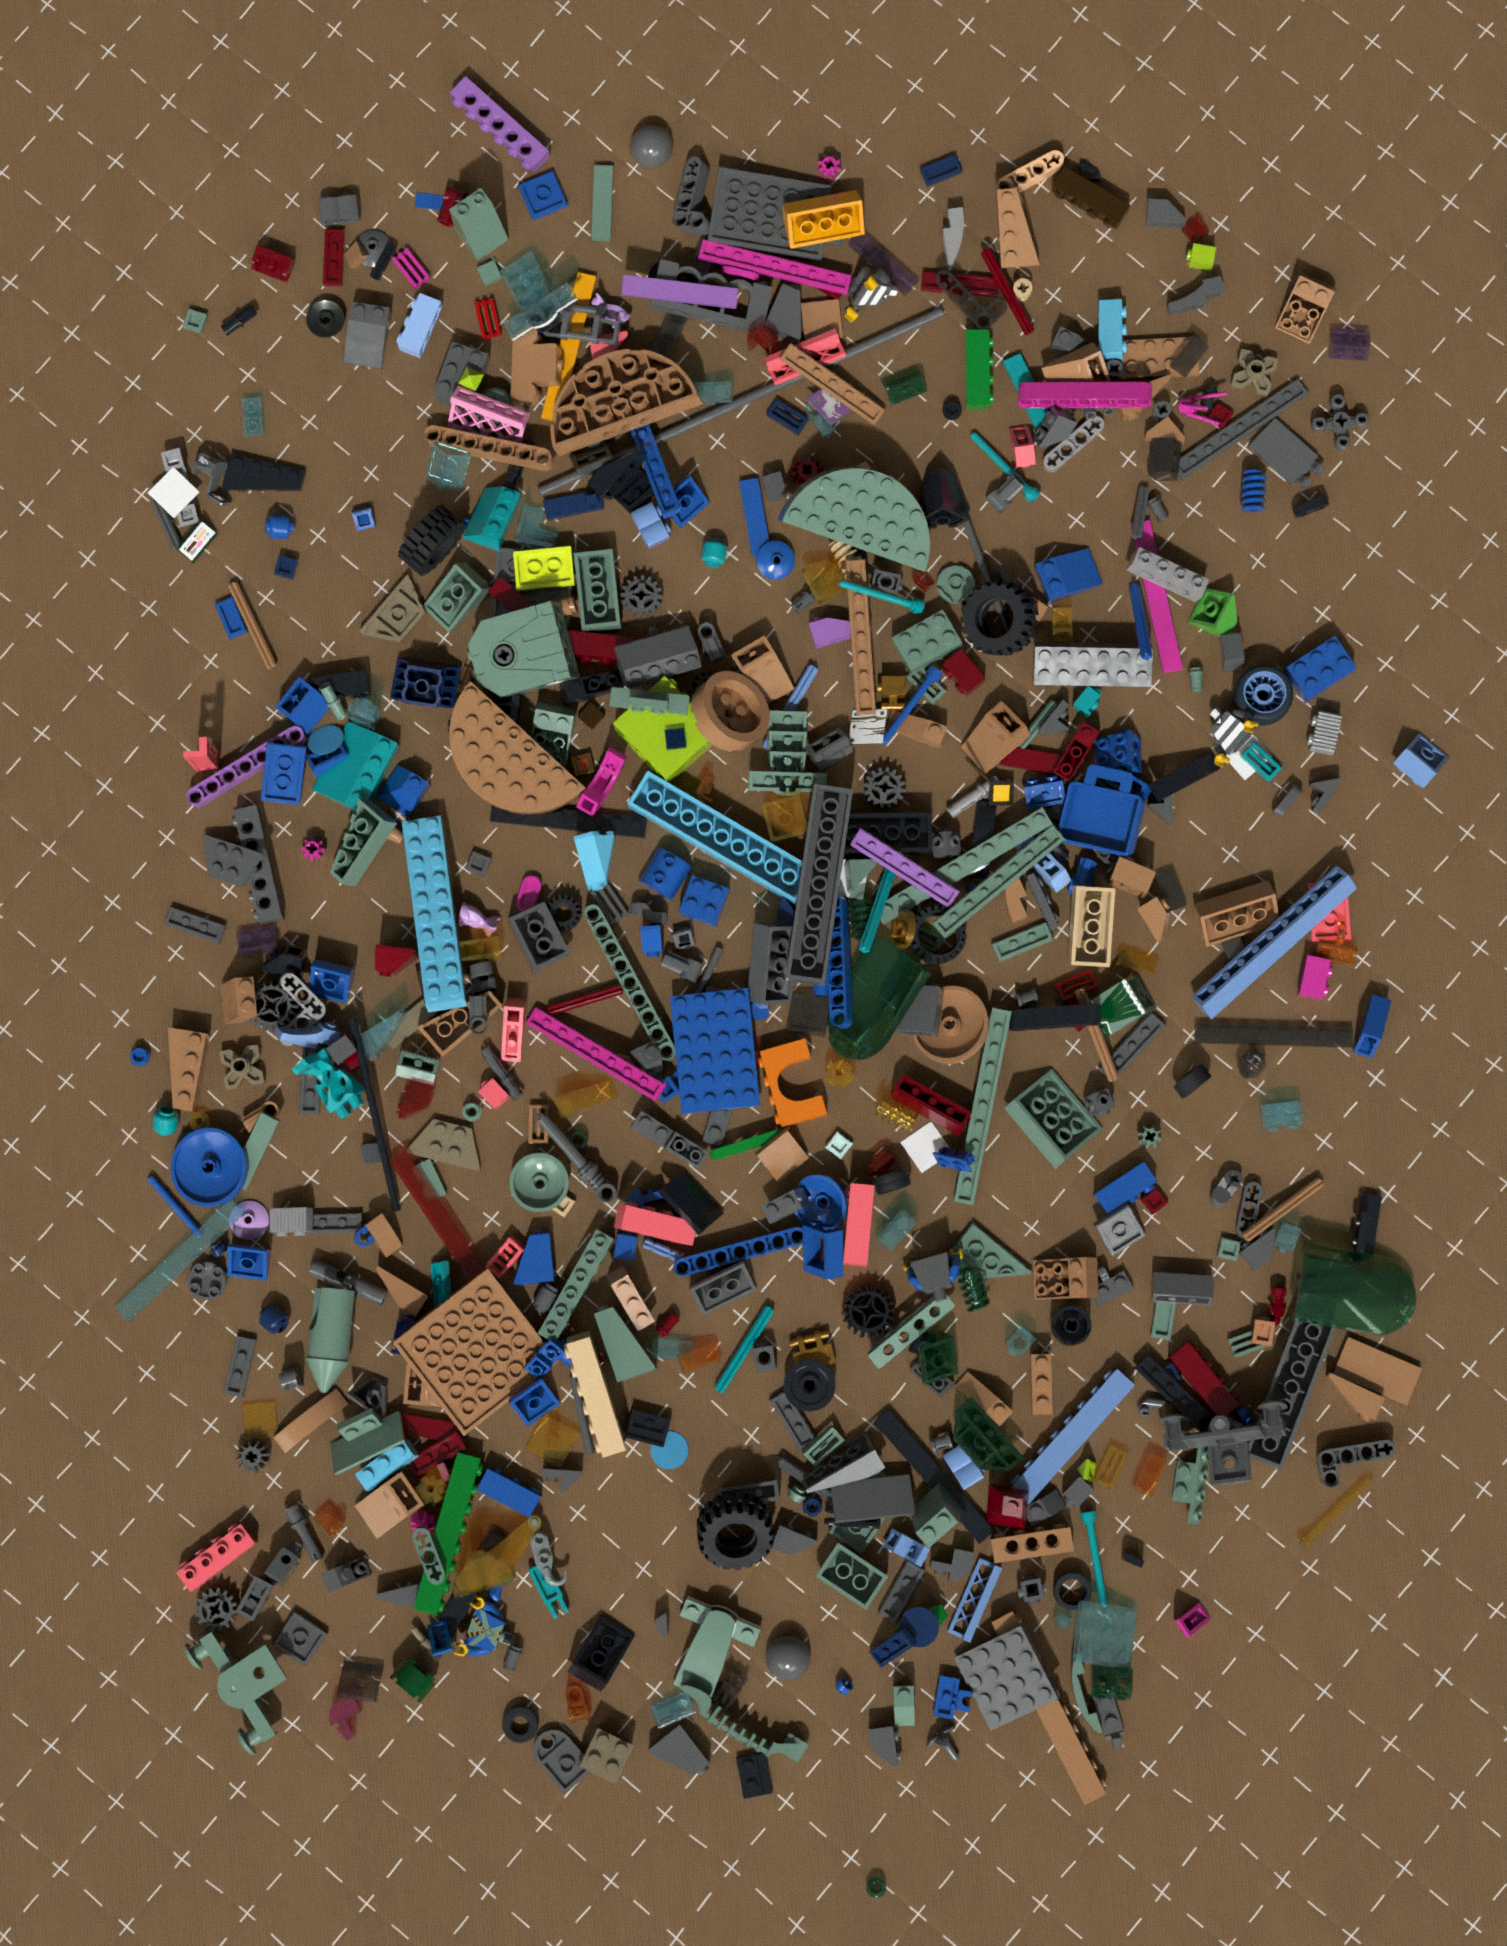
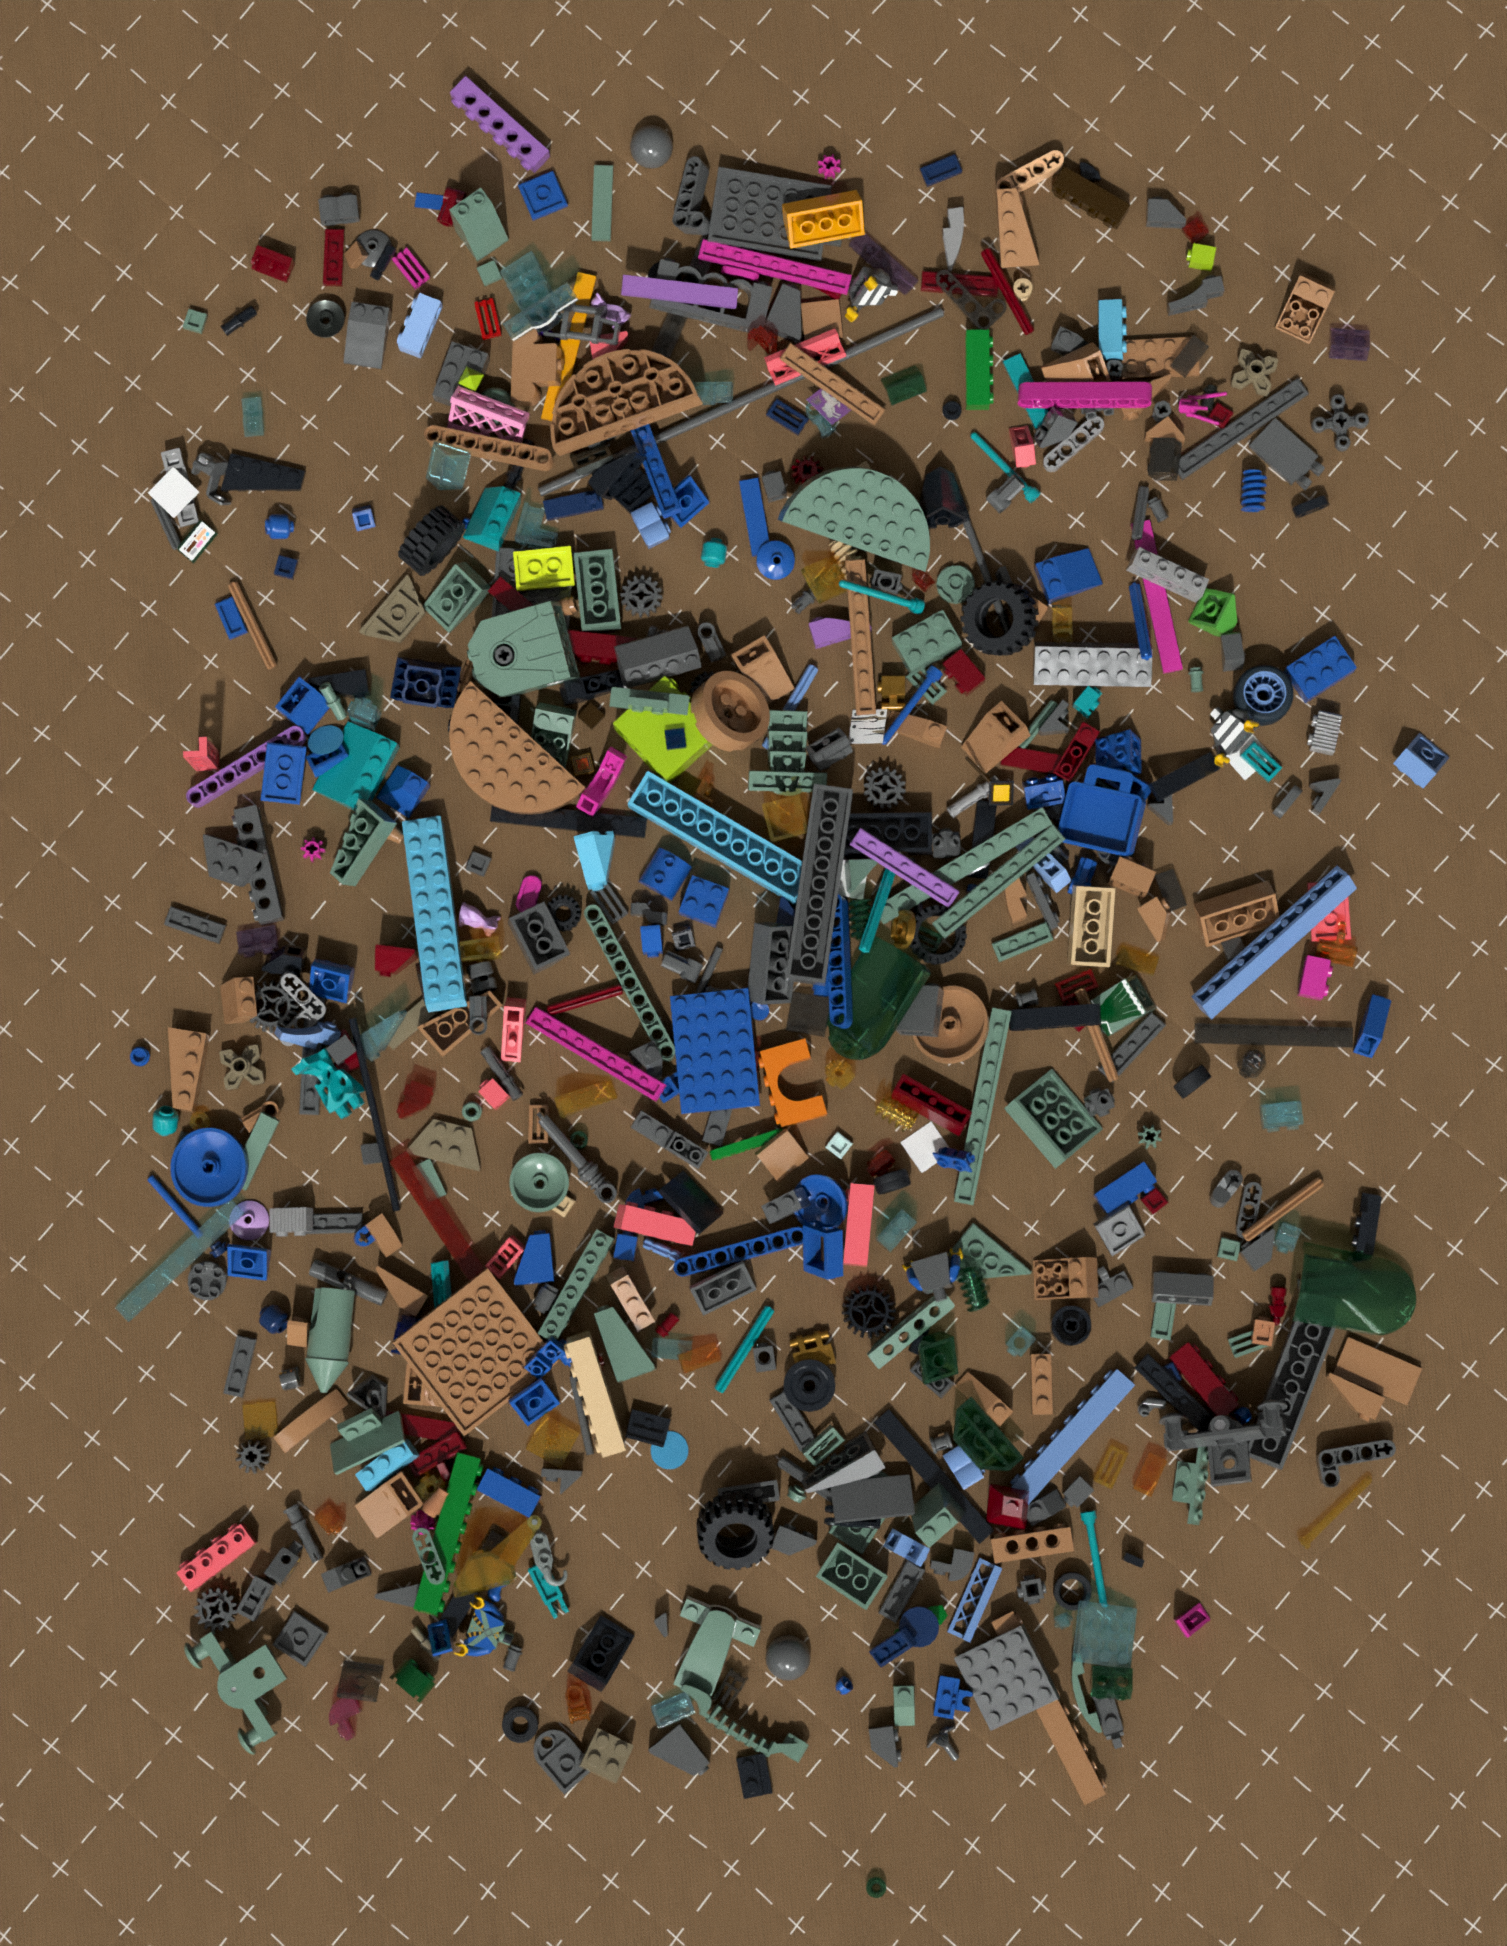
sand green brick [395,1050,439,1085] -> none
dark blue plate [803,1497,822,1517] -> none
lime slope [1077,1459,1096,1482] -> none
none -> medium nougat slope [287,1317,311,1348]
none -> nougat cone [422,1487,449,1518]

